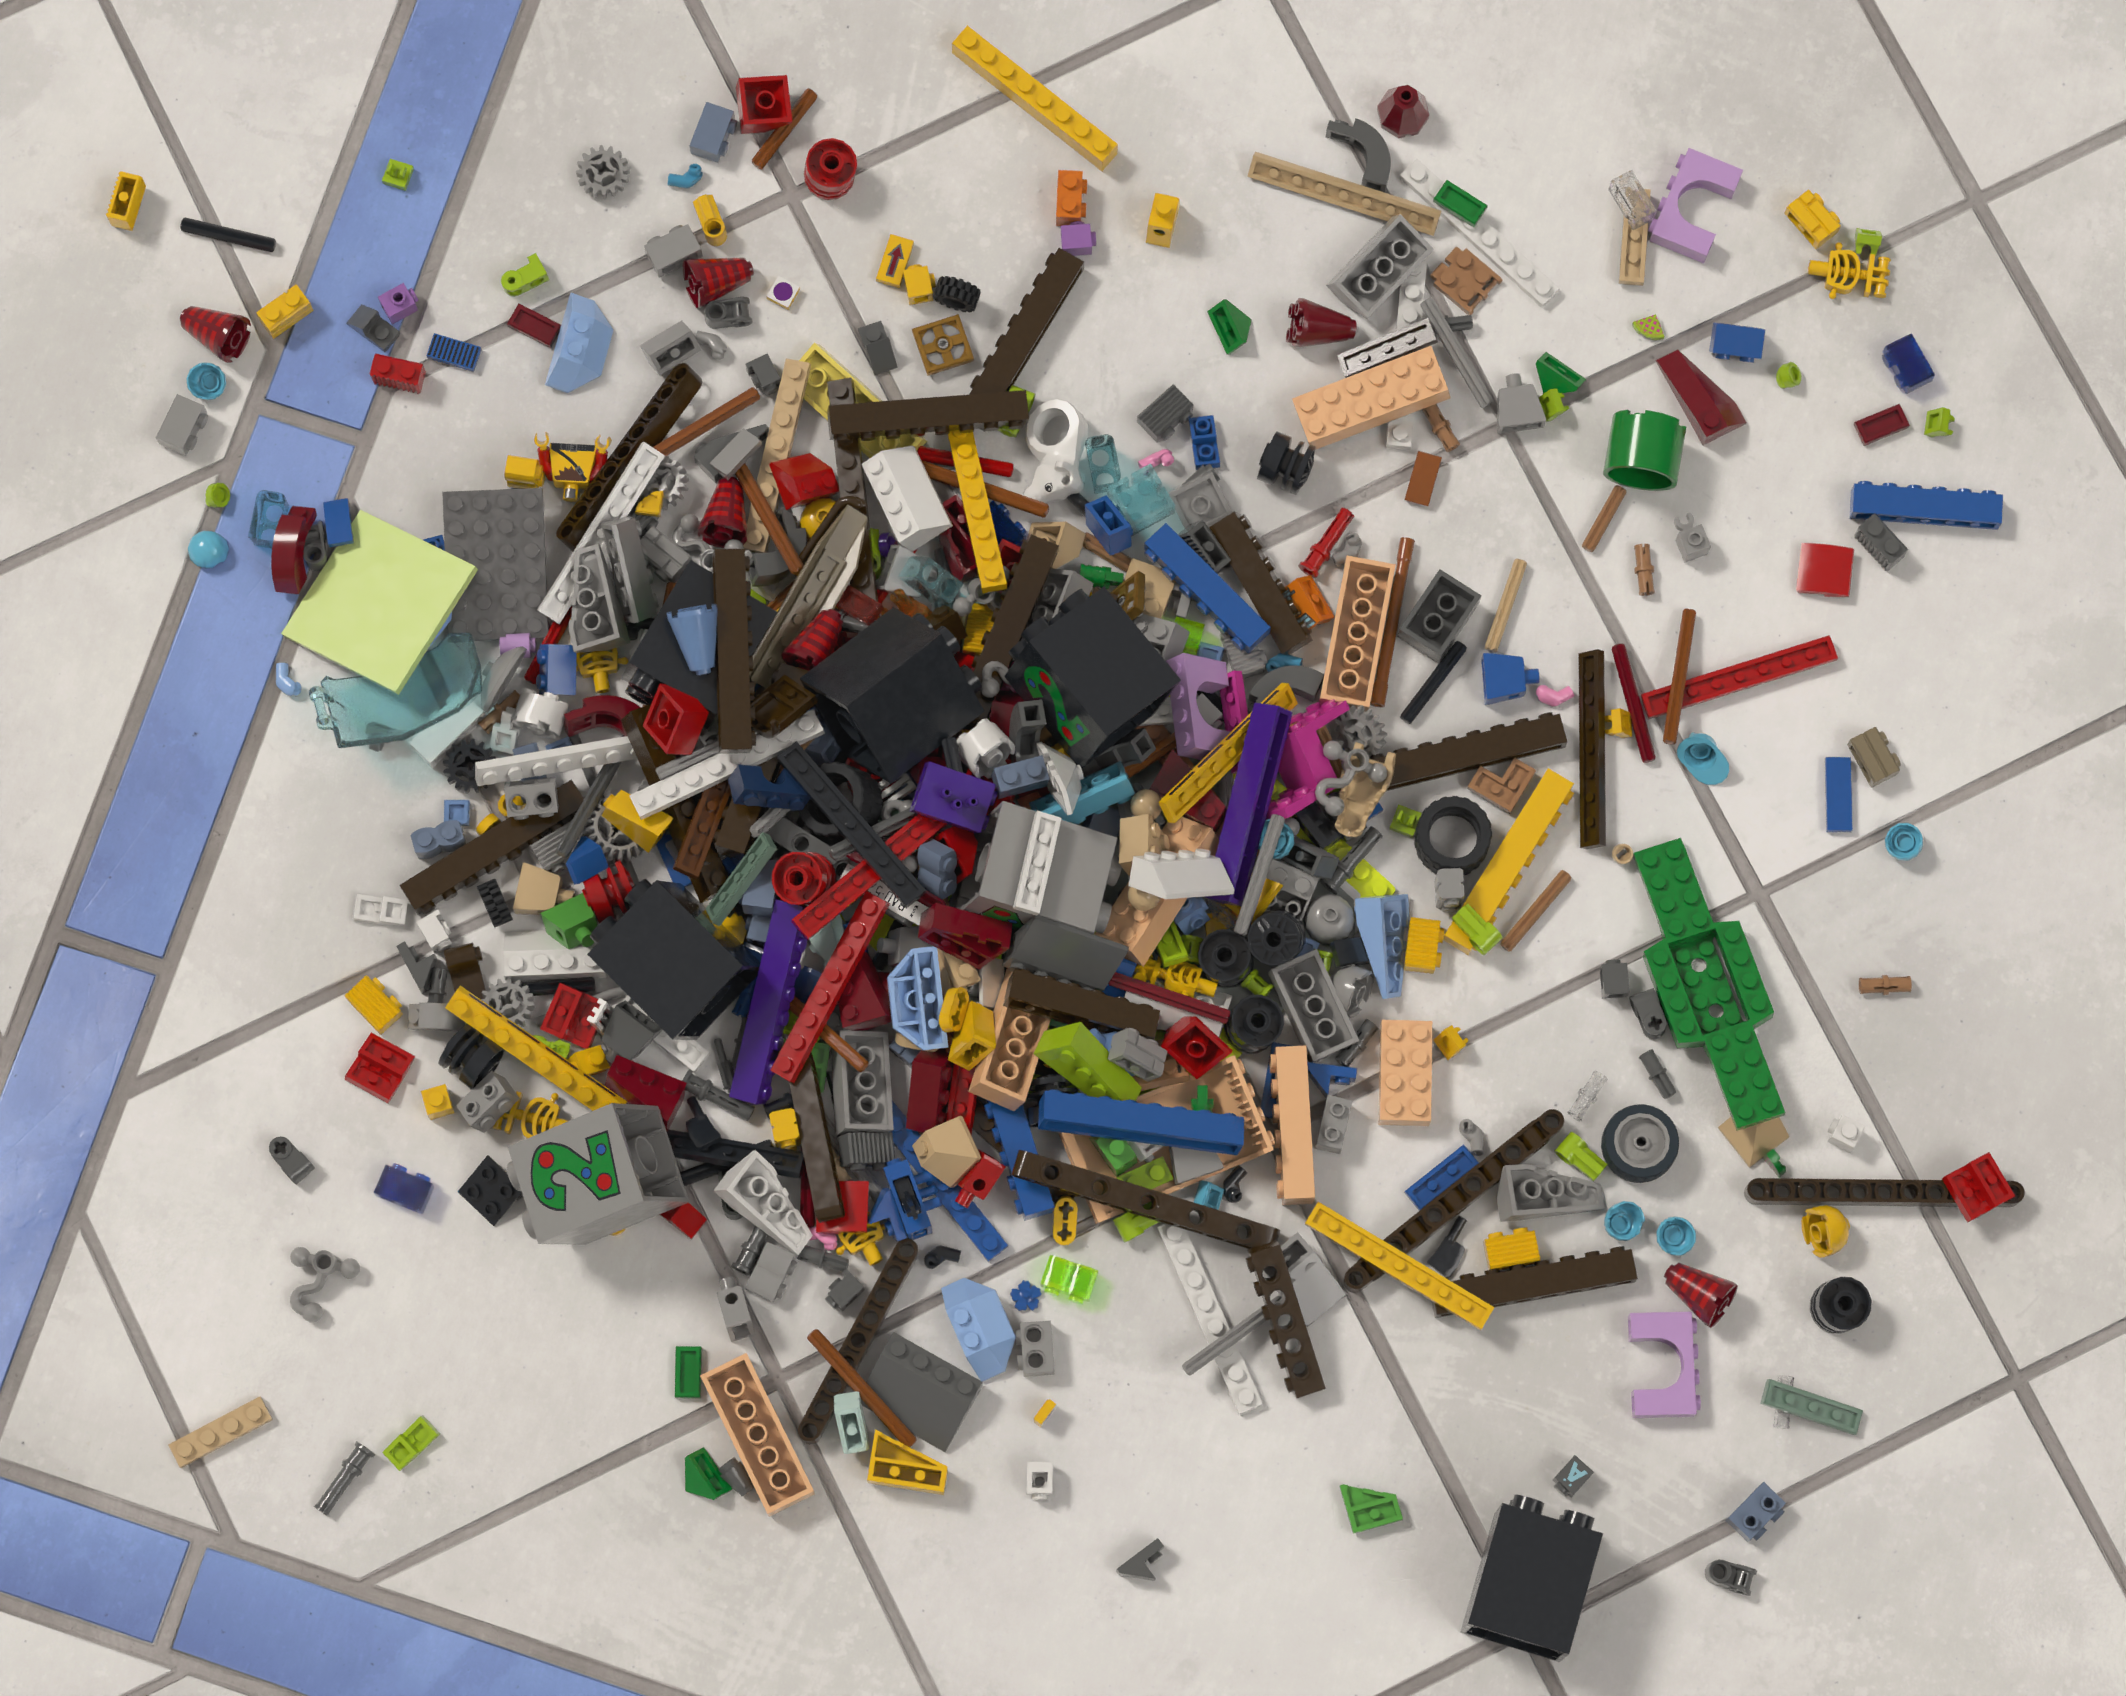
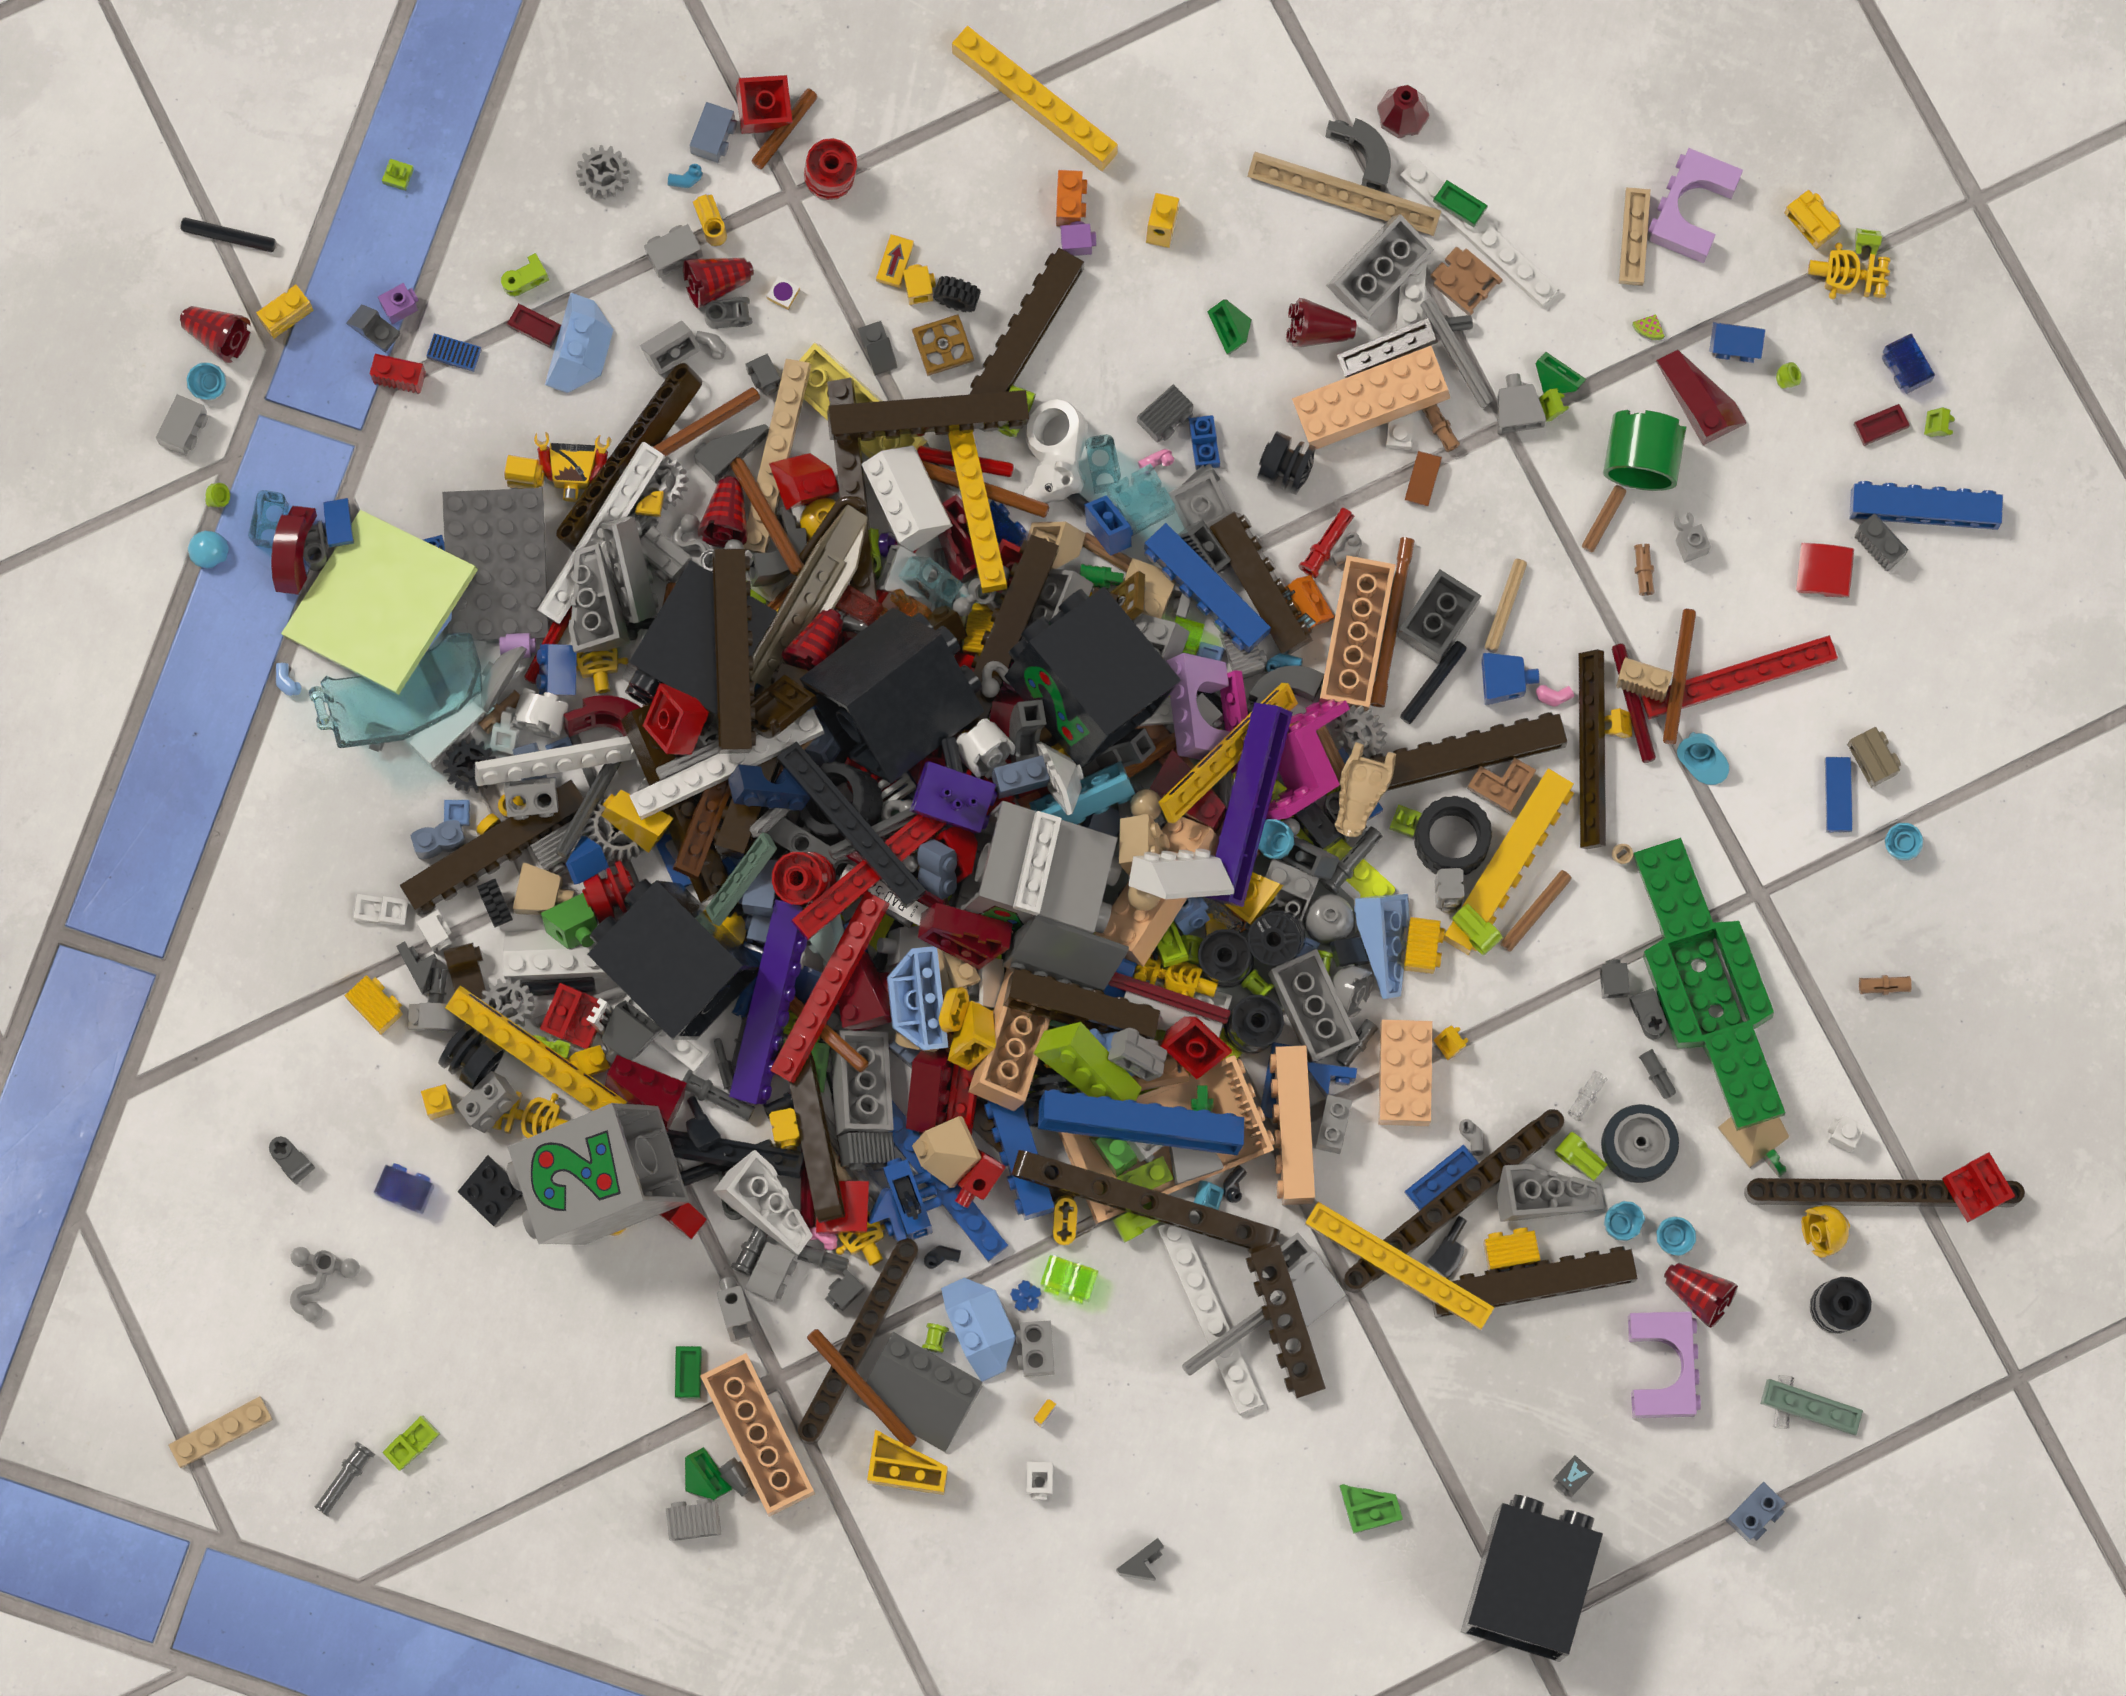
yellow brick [106,171,146,231] -> none
red slope [345,1032,415,1104] -> none
medium blue cone [666,604,718,675] -> none
light grey slope [709,428,762,480] -> none
light aqua brick [834,1391,869,1454] -> none
light grey axle [1234,814,1285,936] -> none
light grey piece [1315,740,1387,816] -> none
clear brick [1608,170,1657,230] -> none
dark grey piece [1705,1559,1757,1596] -> none
none -> light grey brick [666,1498,721,1541]
none -> lime bush [922,1323,949,1353]
none -> tan brick [1616,657,1673,702]

